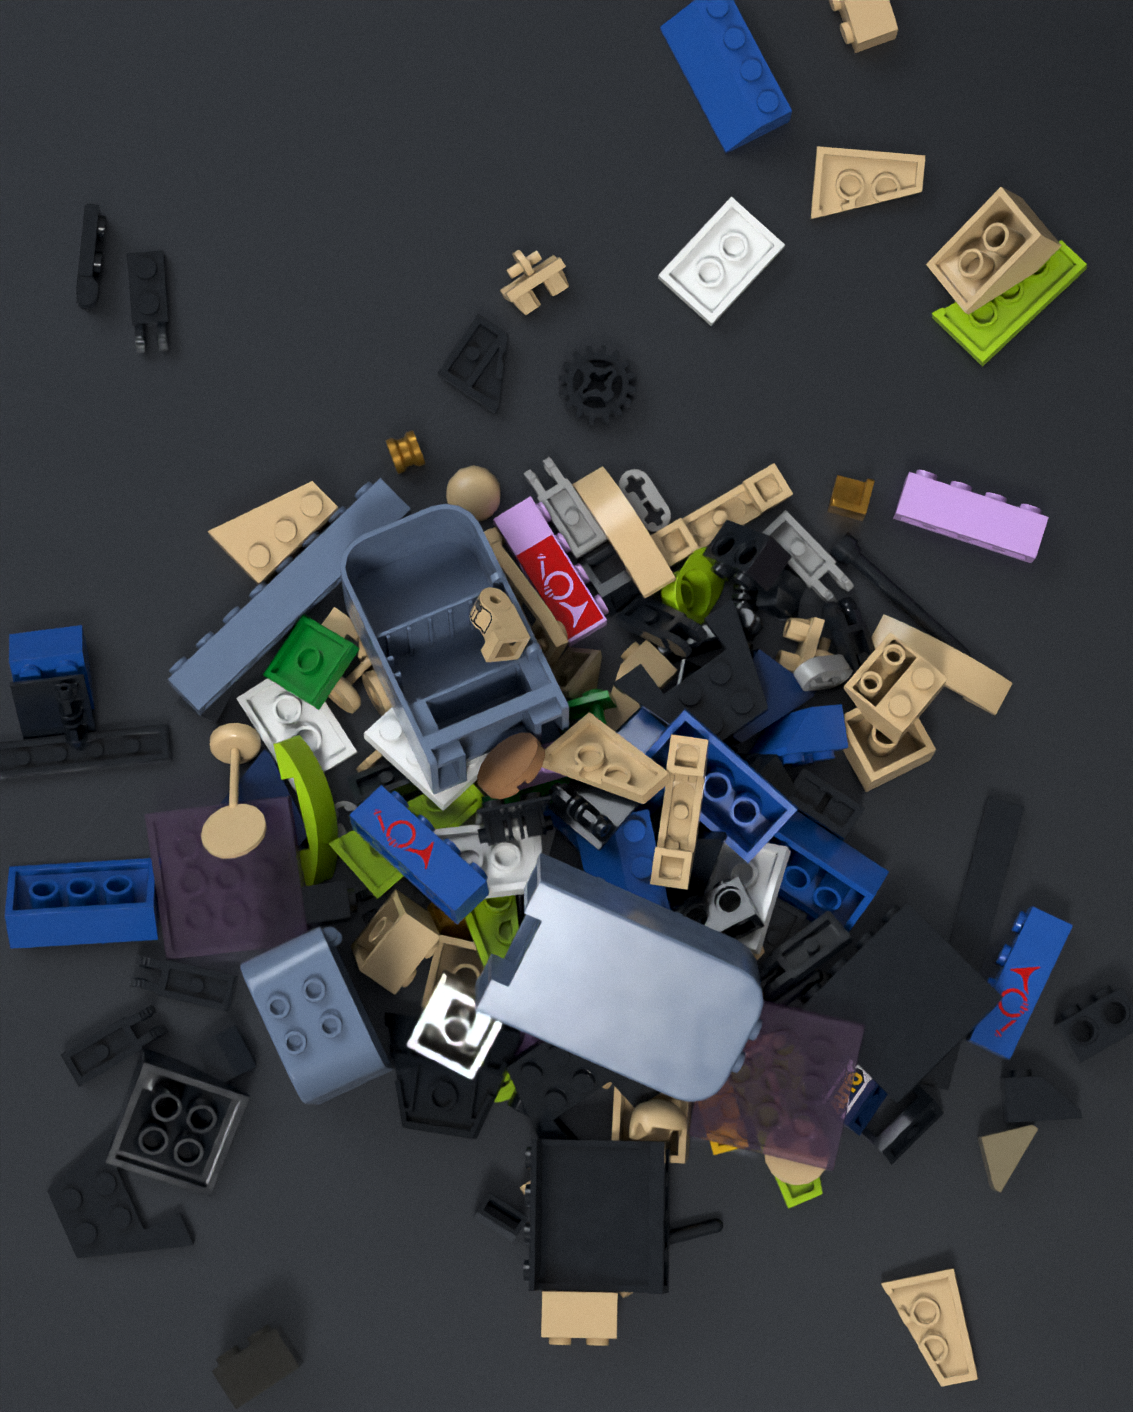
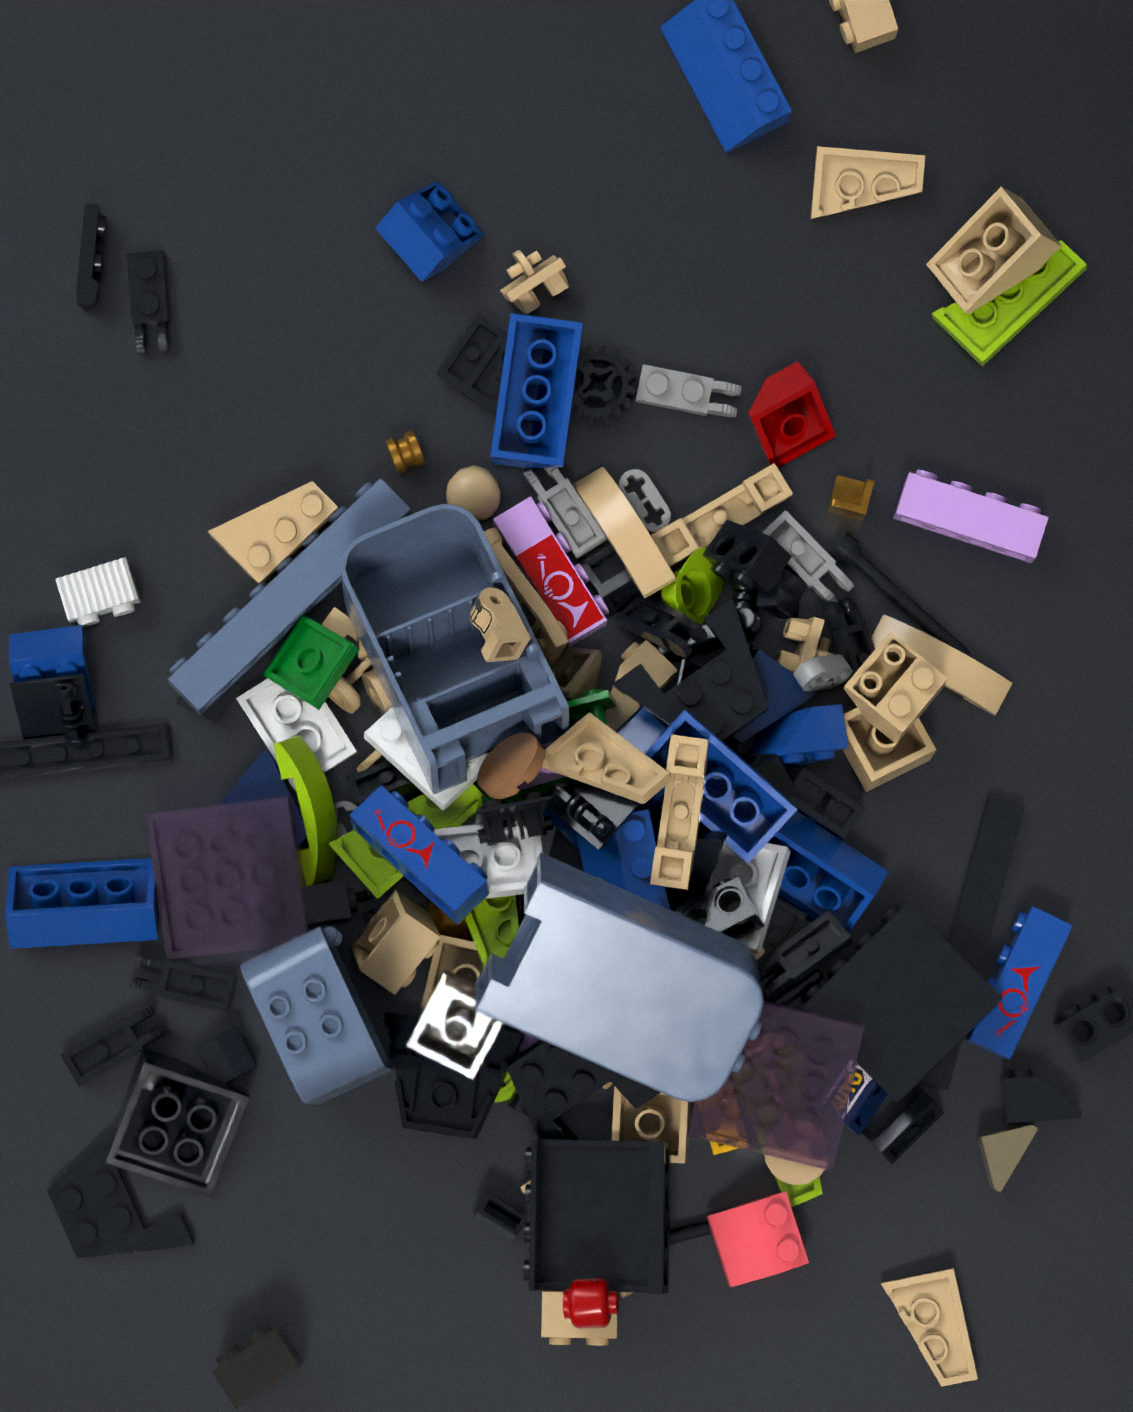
tan piece [201,723,267,859] -> none
tan hair [629,1099,687,1141] -> none
white plate [658,197,785,326] -> none
none -> white brick [55,557,141,627]
none -> blue slope [375,181,485,282]
none -> blue slope [490,313,583,468]
none -> red head [563,1278,619,1329]
none -> light grey hinge [635,364,742,418]
none -> coral slope [706,1191,809,1287]
none -> red slope [748,361,836,468]

